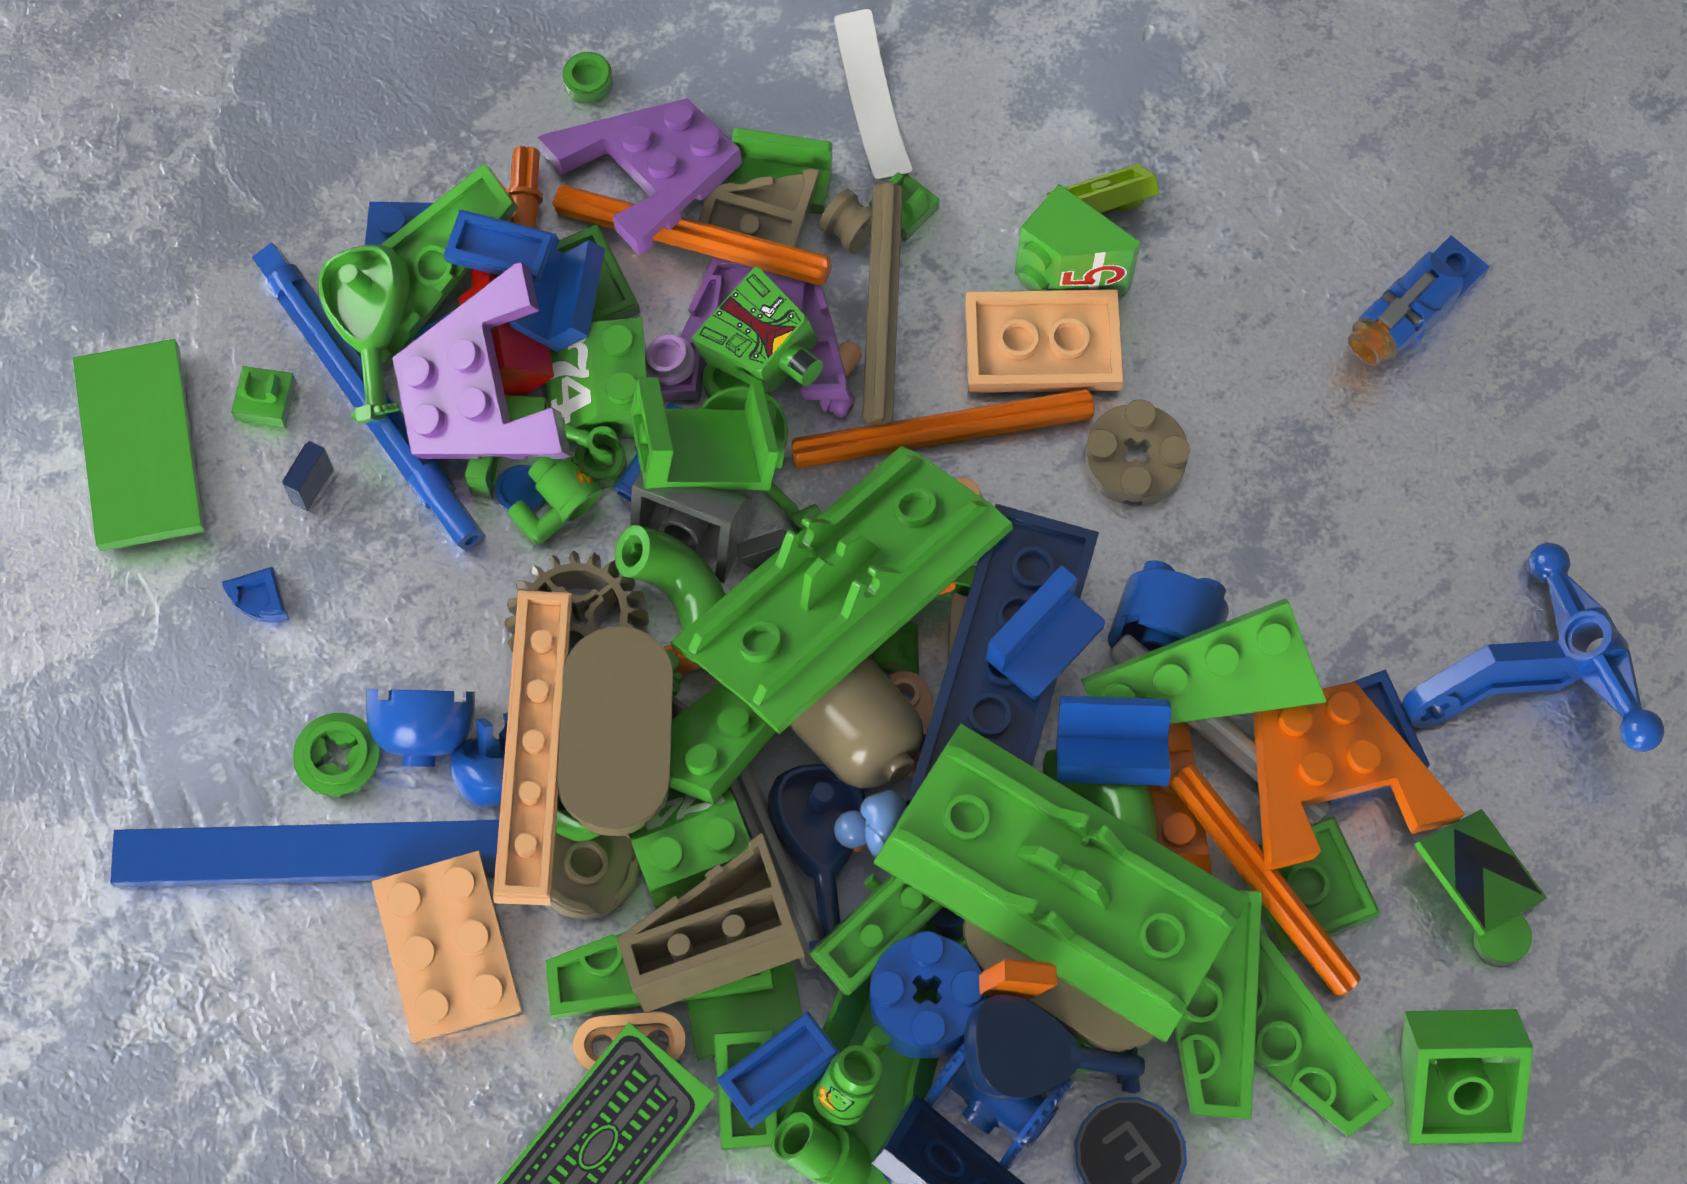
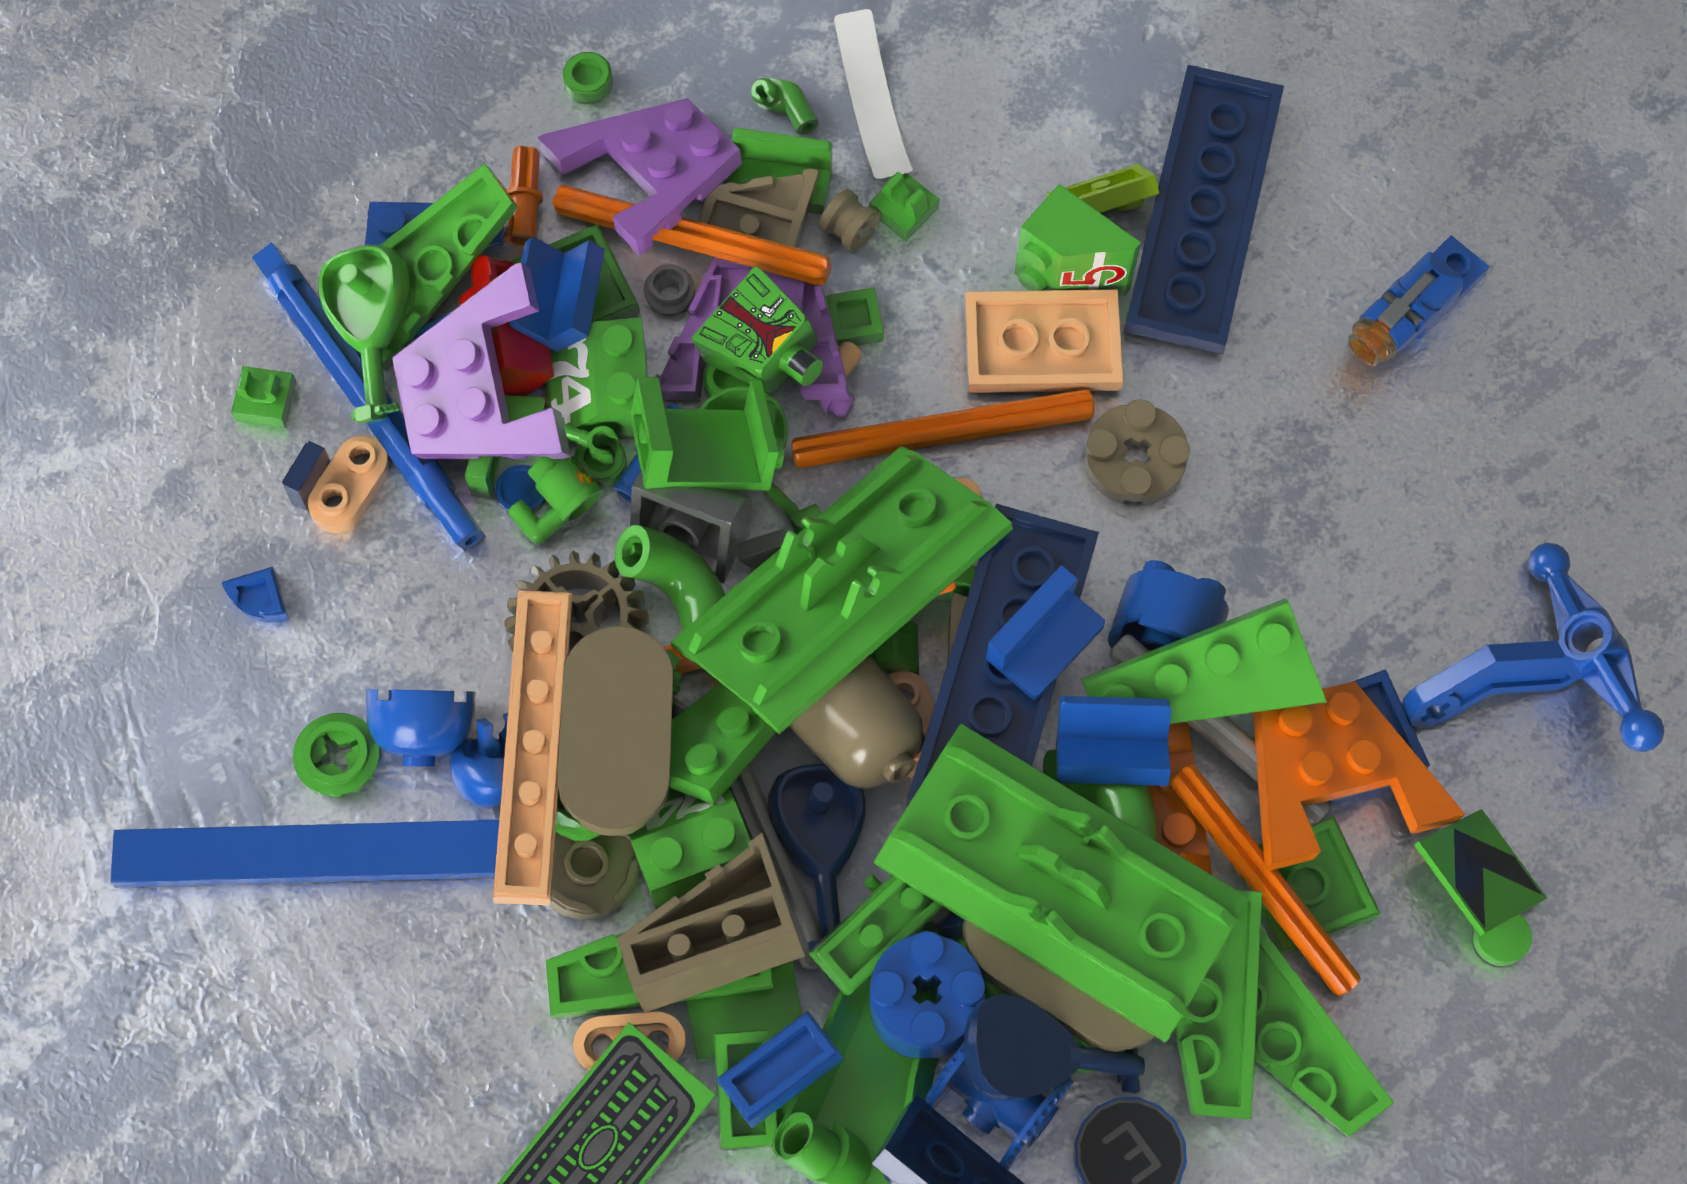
bright green tile [73,339,205,552] -> none
light nougat plate [371,850,523,1044] -> none
blue tile [443,209,560,287] -> none
lavender plate [646,334,696,385] -> none
bright green piece [813,1025,891,1126] -> none
medium blue animal [834,790,908,857] -> none
dark tan axle [862,181,903,425] -> none
orange tile [979,959,1057,999] -> none
bright green slope [1401,1009,1533,1144] -> none
none -> light nougat plate [308,435,391,533]
none -> flat silver plate [644,264,695,314]
none -> bright green arm [751,78,819,135]
none -> bright green tile [826,287,884,346]
none -> dark blue plate [1124,65,1284,354]

